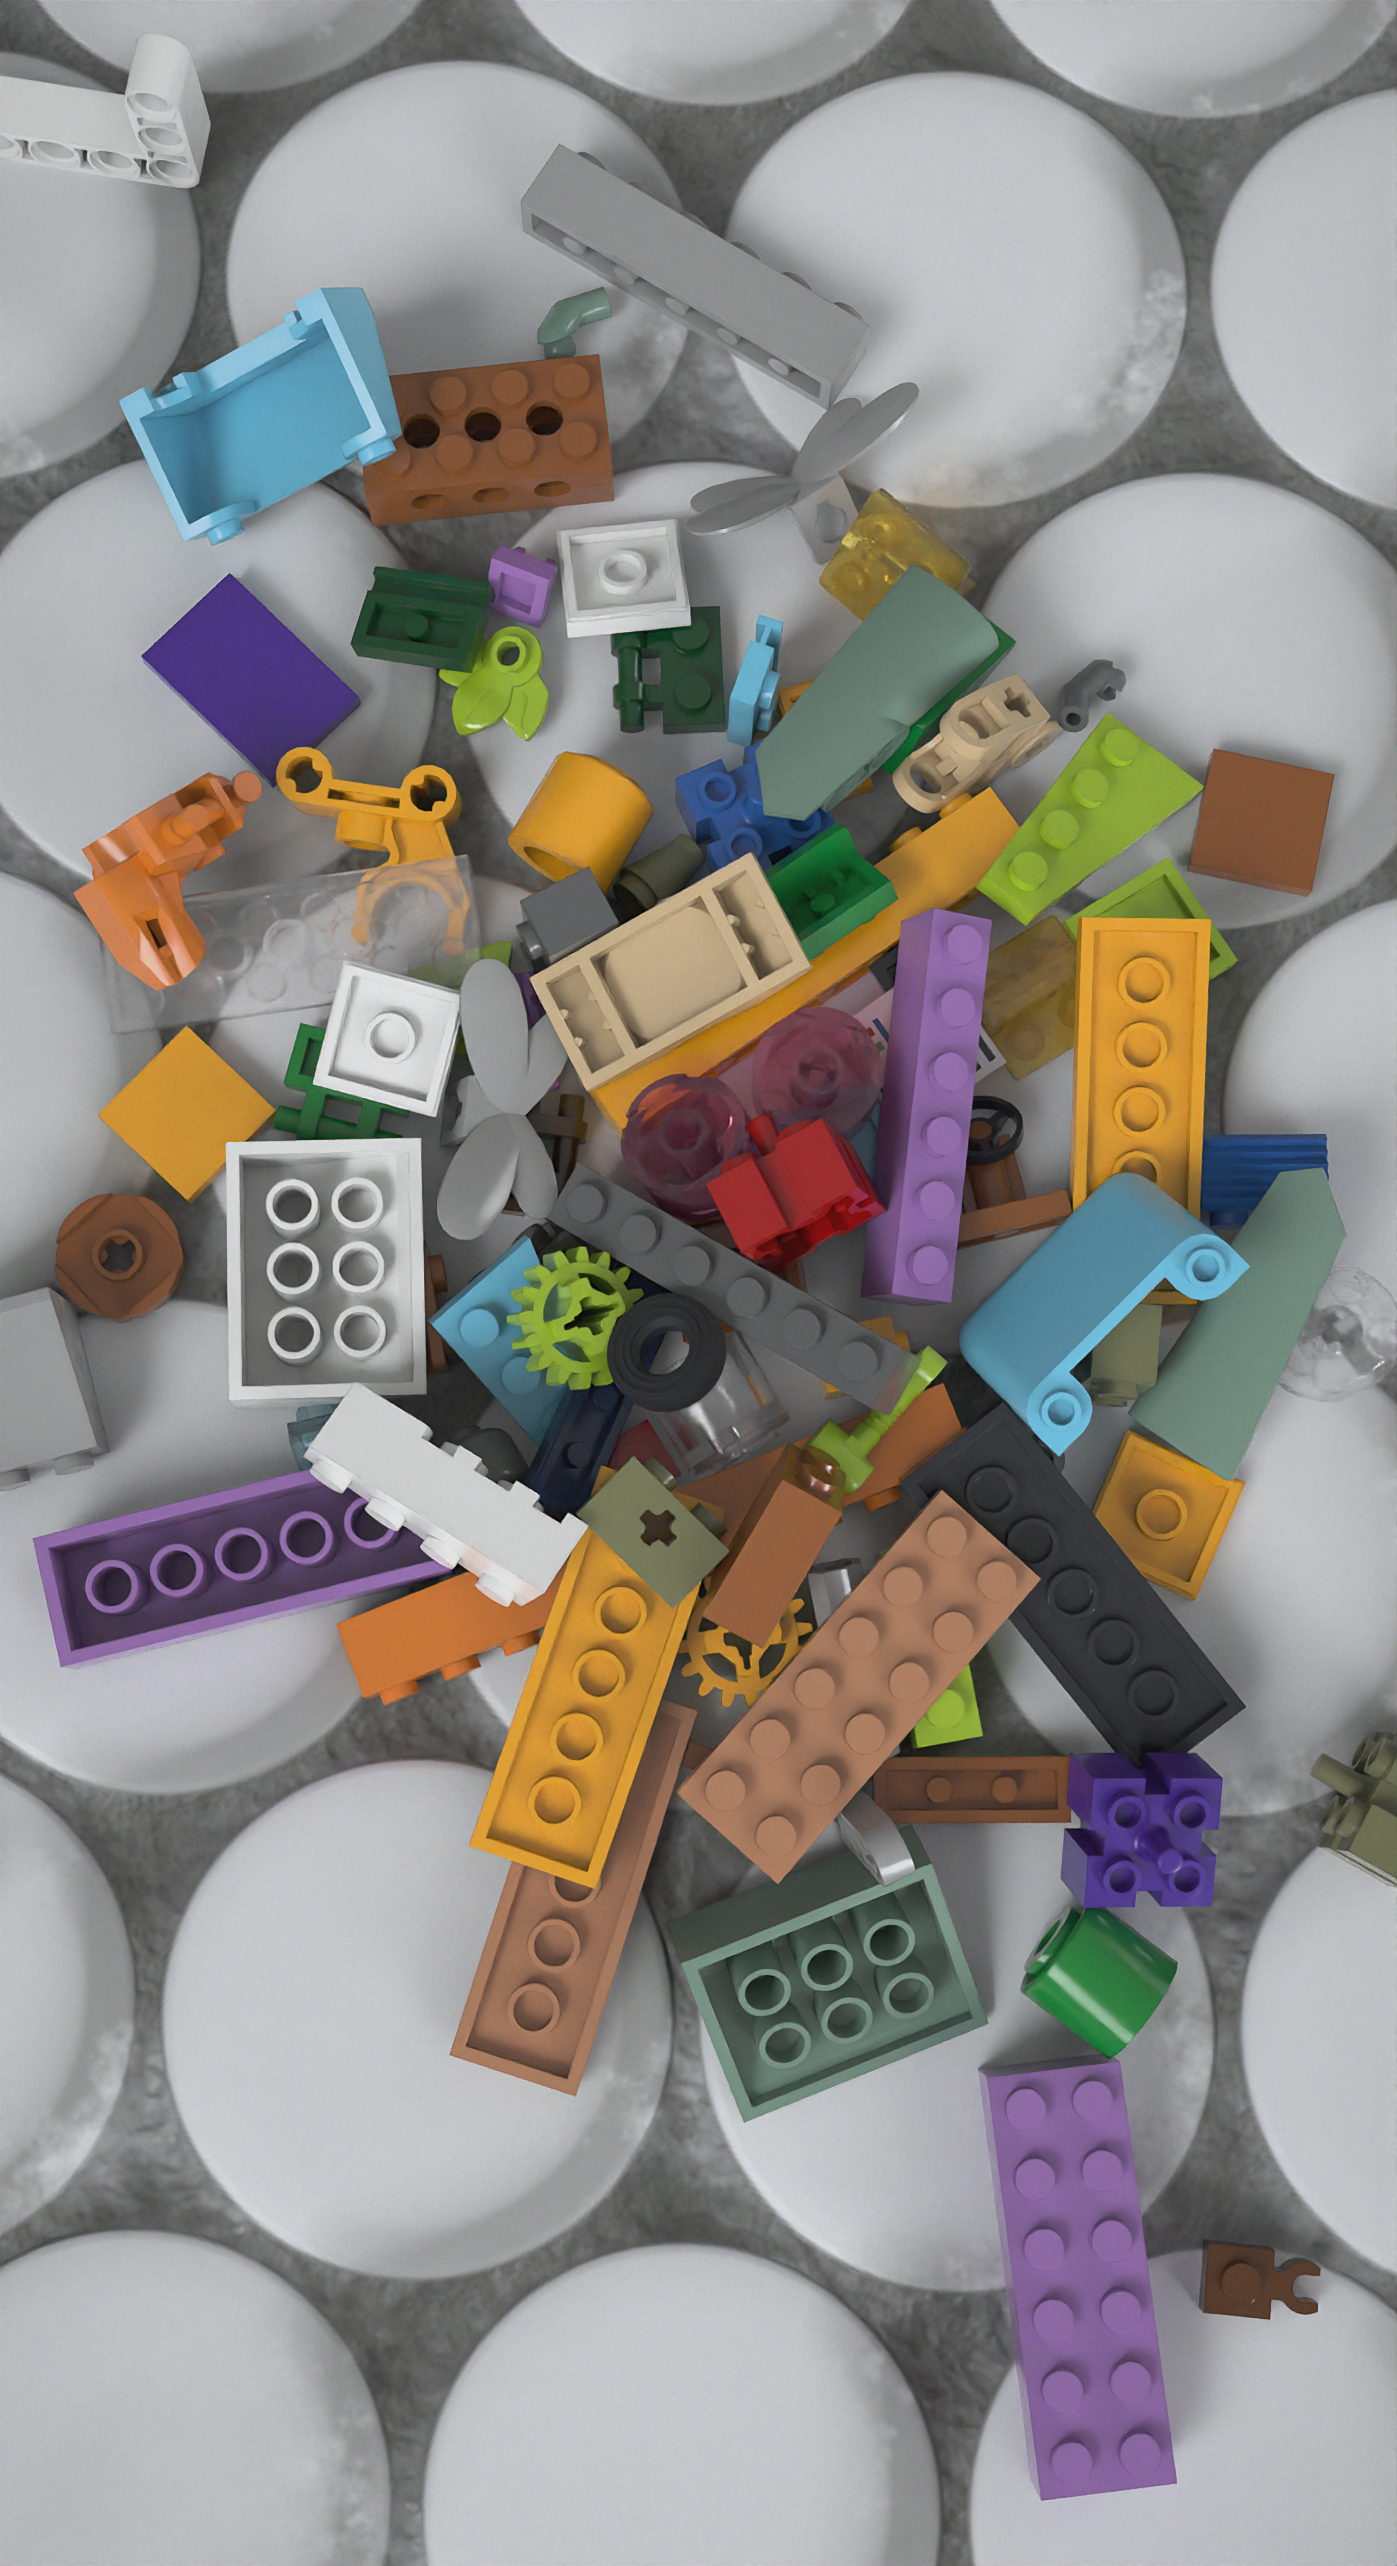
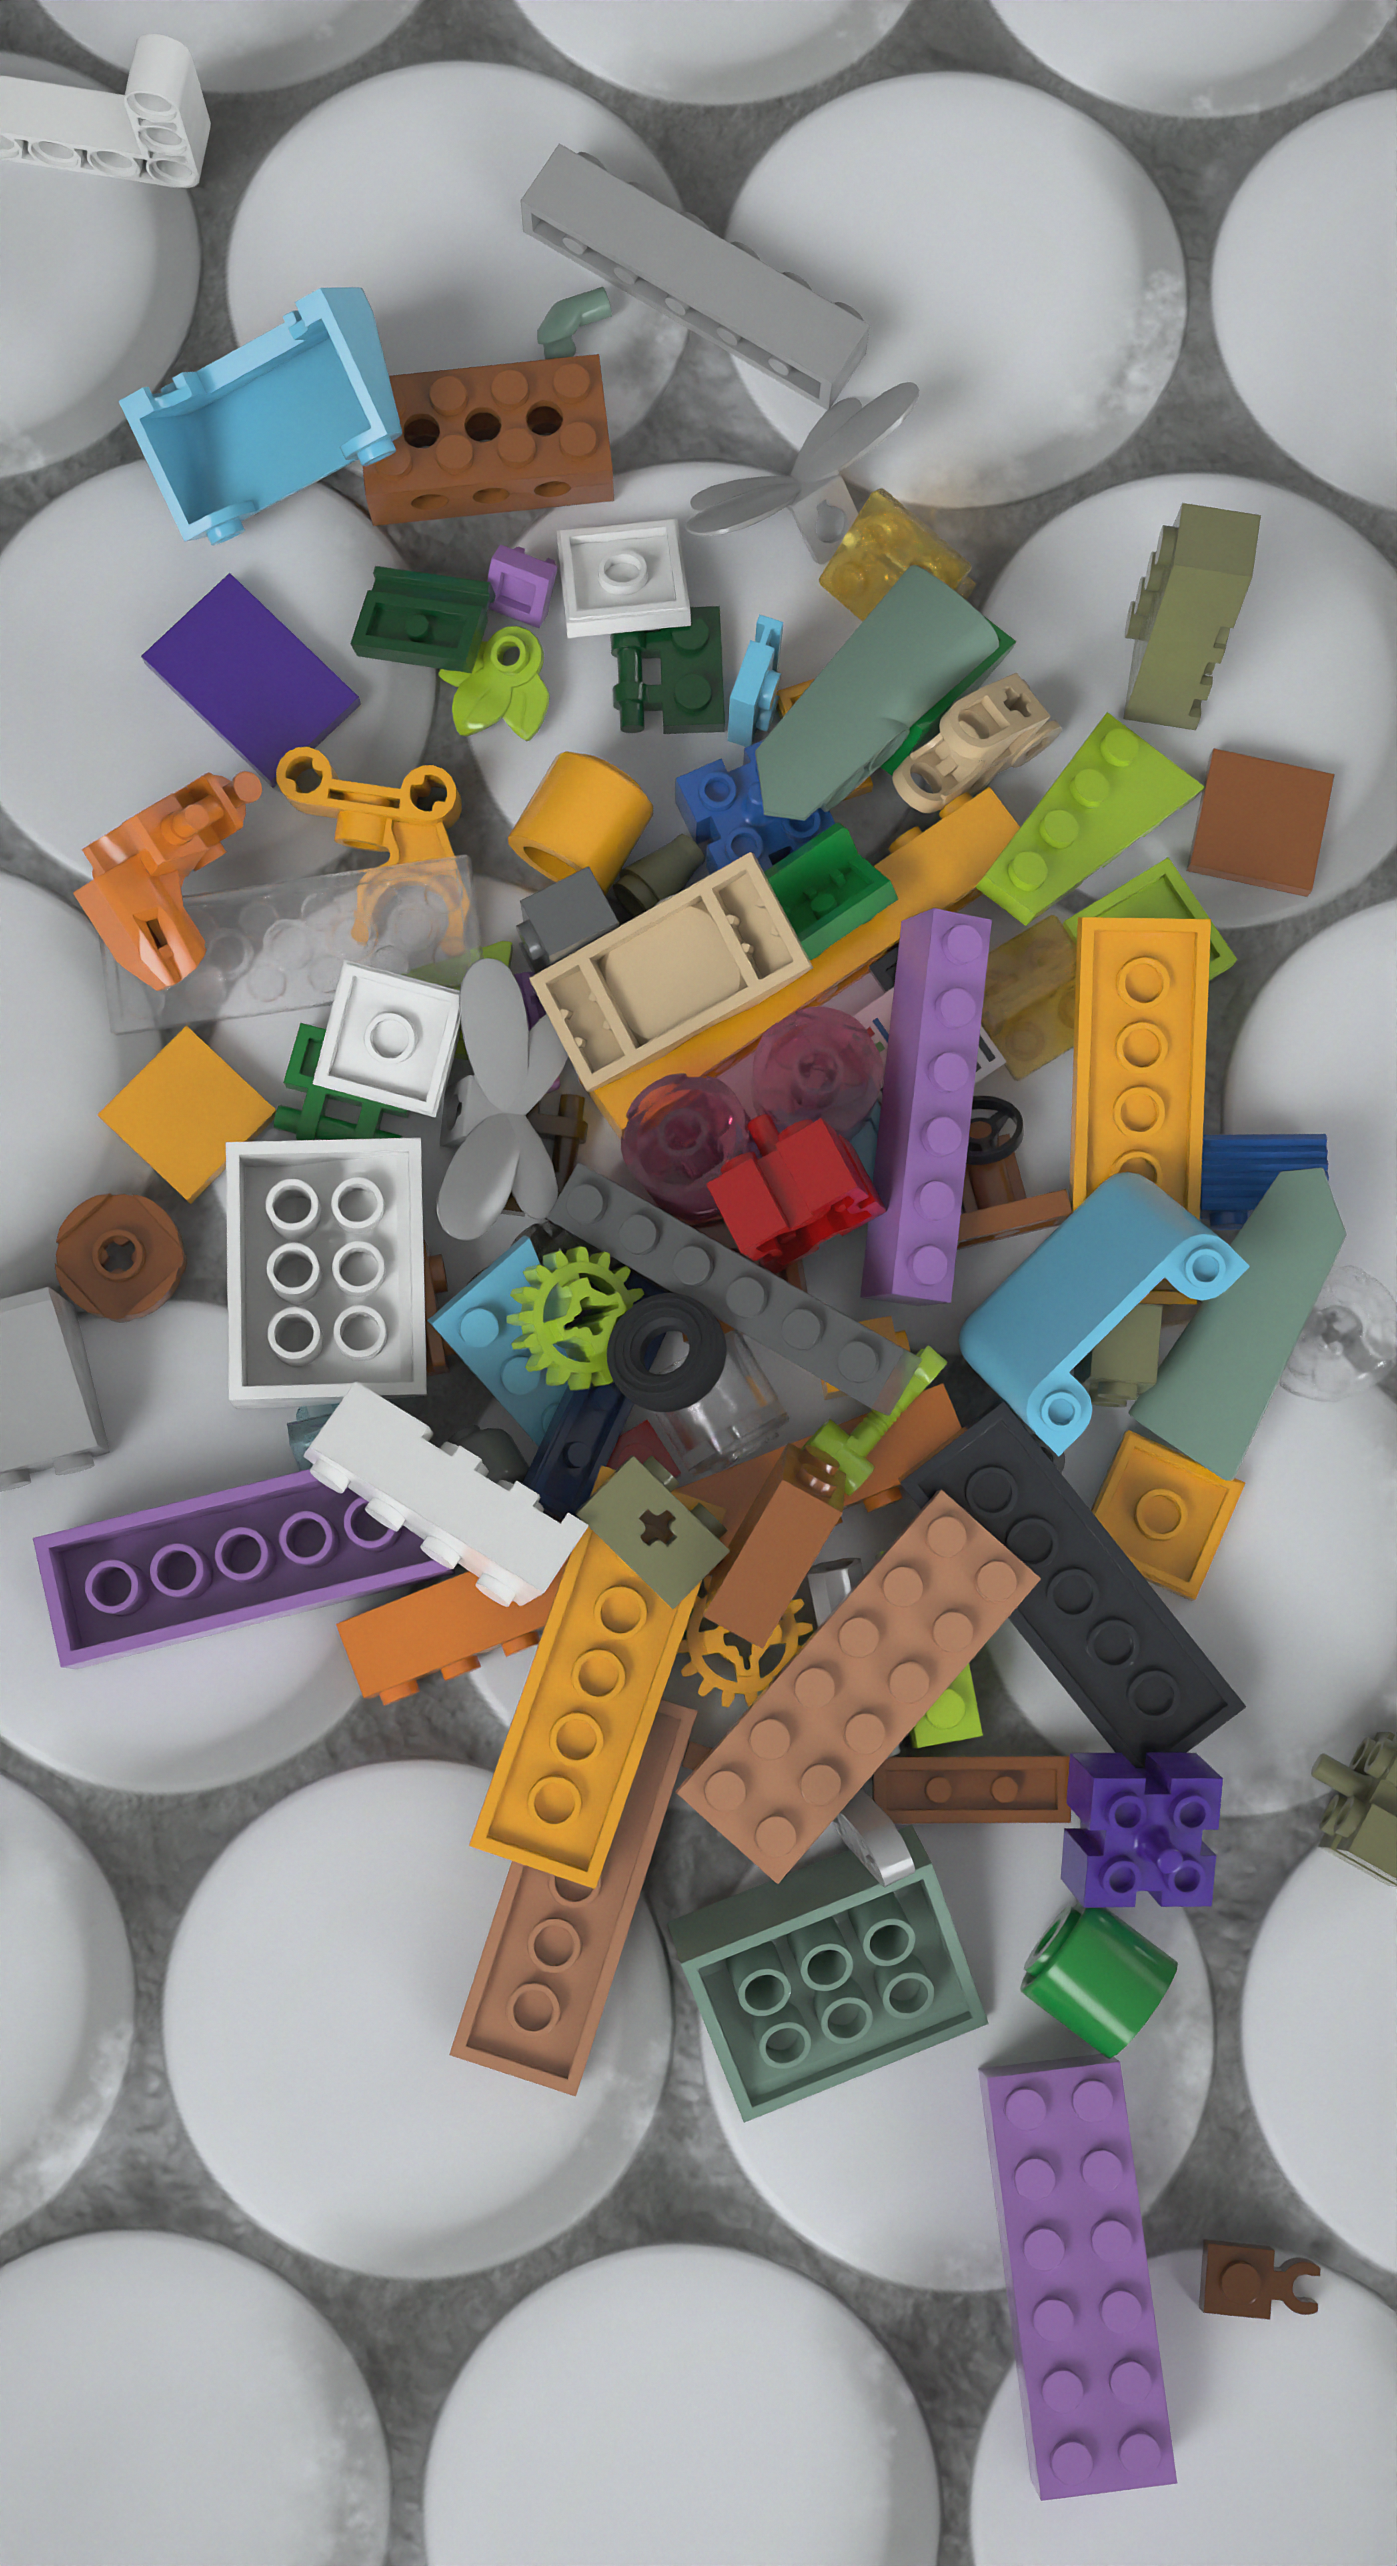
dark grey arm [1058,659,1126,732] -> none
none -> olive wedge [1123,503,1261,731]

